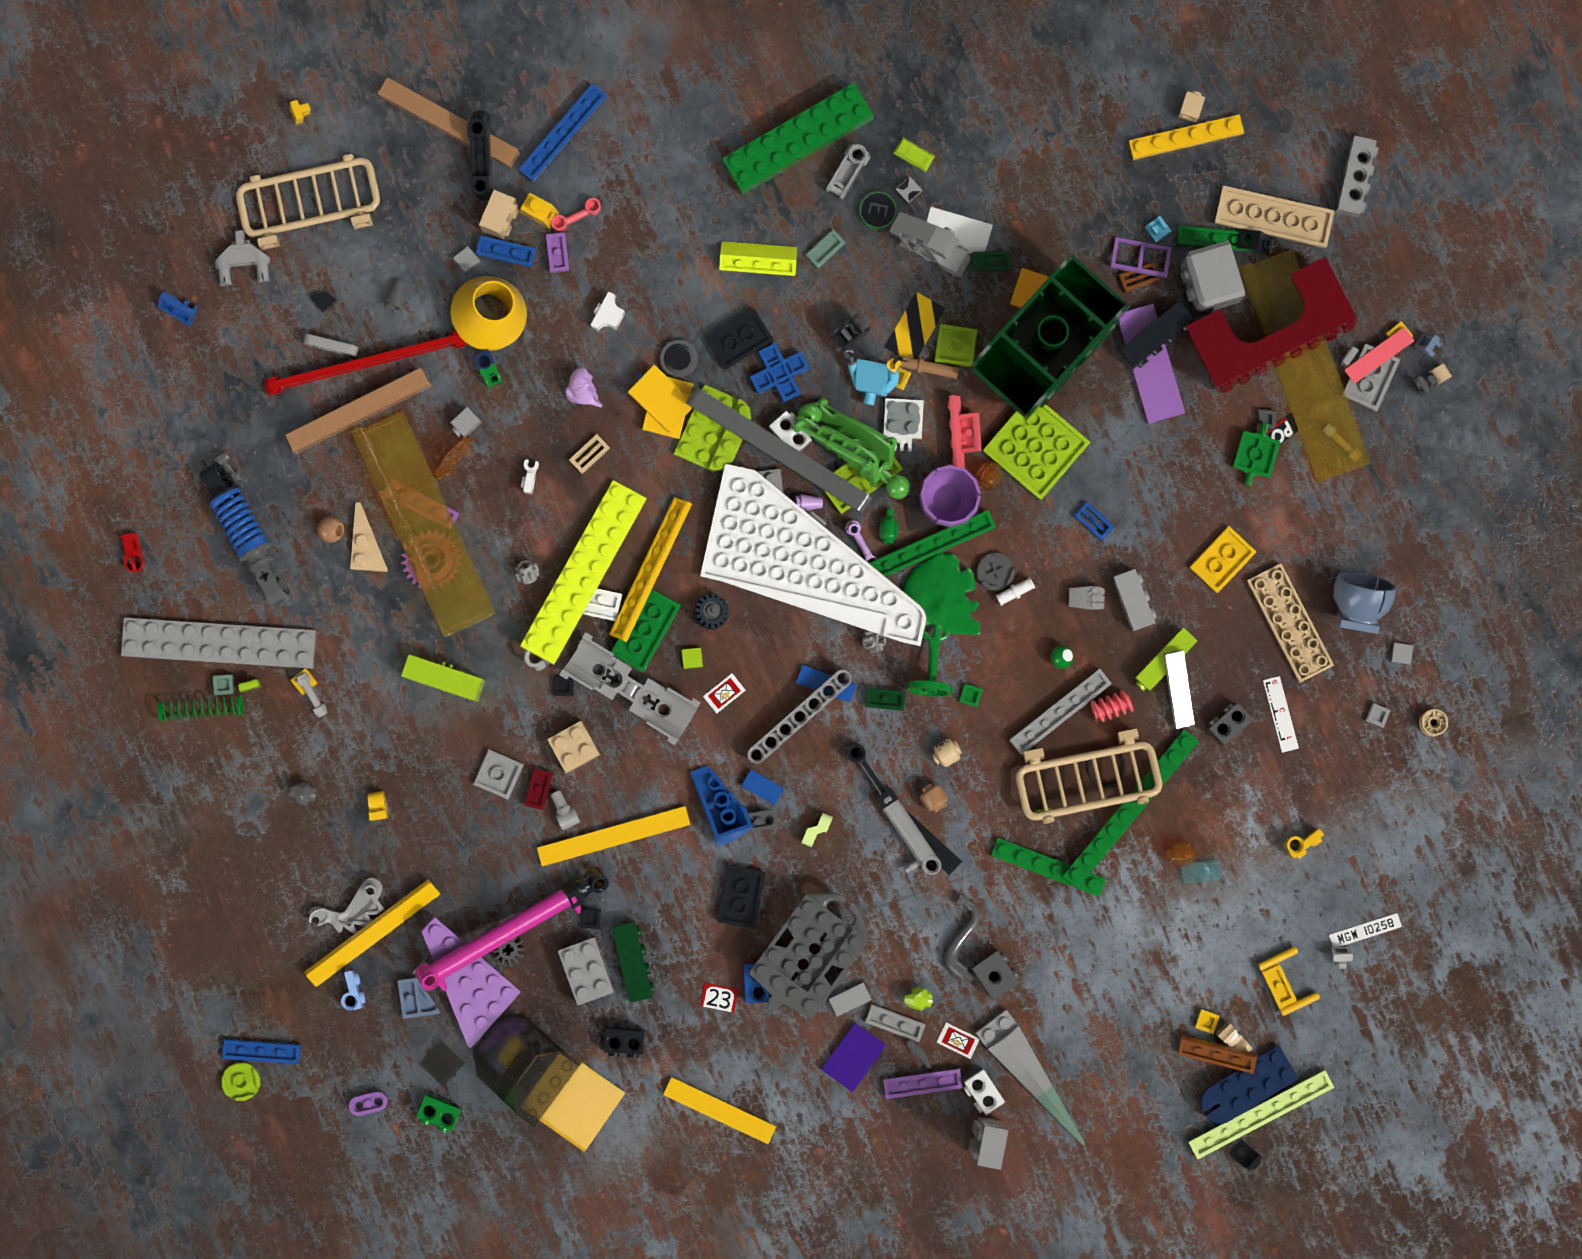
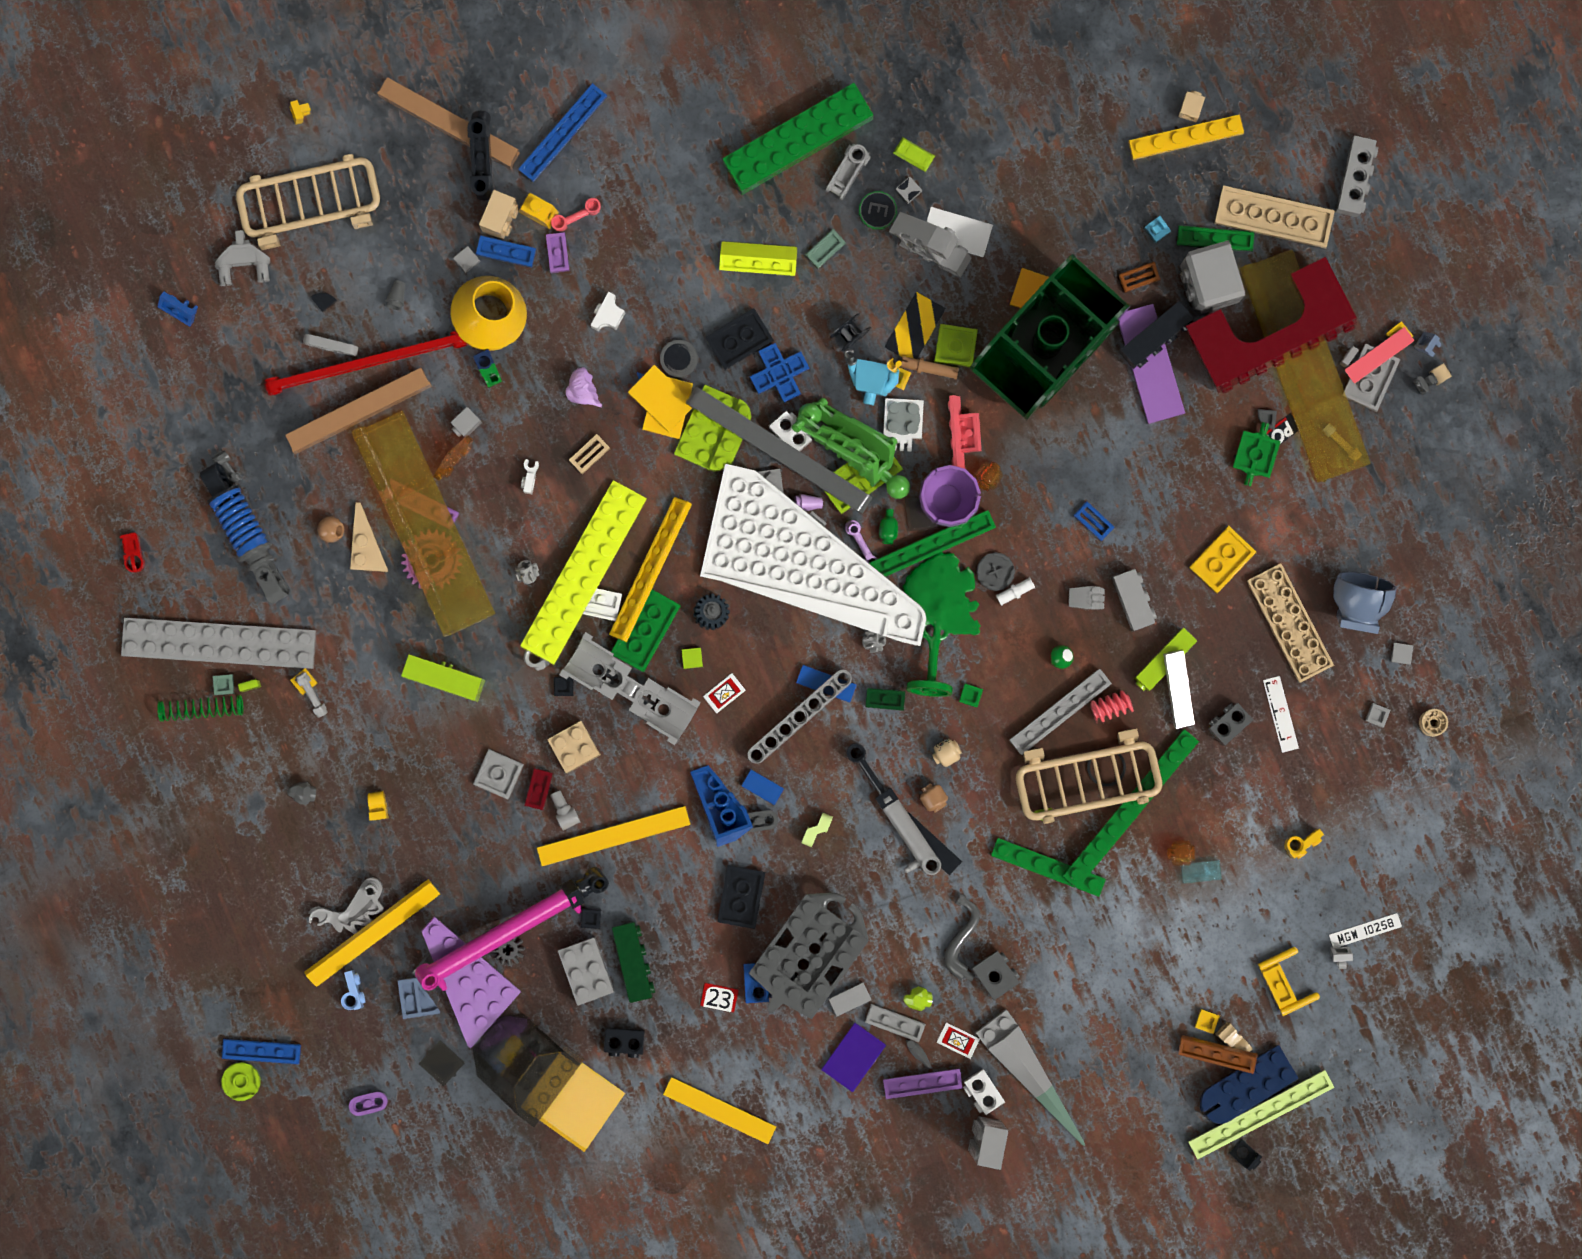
green brick [416,1094,463,1133] -> none
dark green plate [972,251,1011,272] -> none
lime plate [982,405,1090,501] -> none
medium lavender window [1110,237,1172,278] -> none
black bracket [1237,229,1272,256] -> none

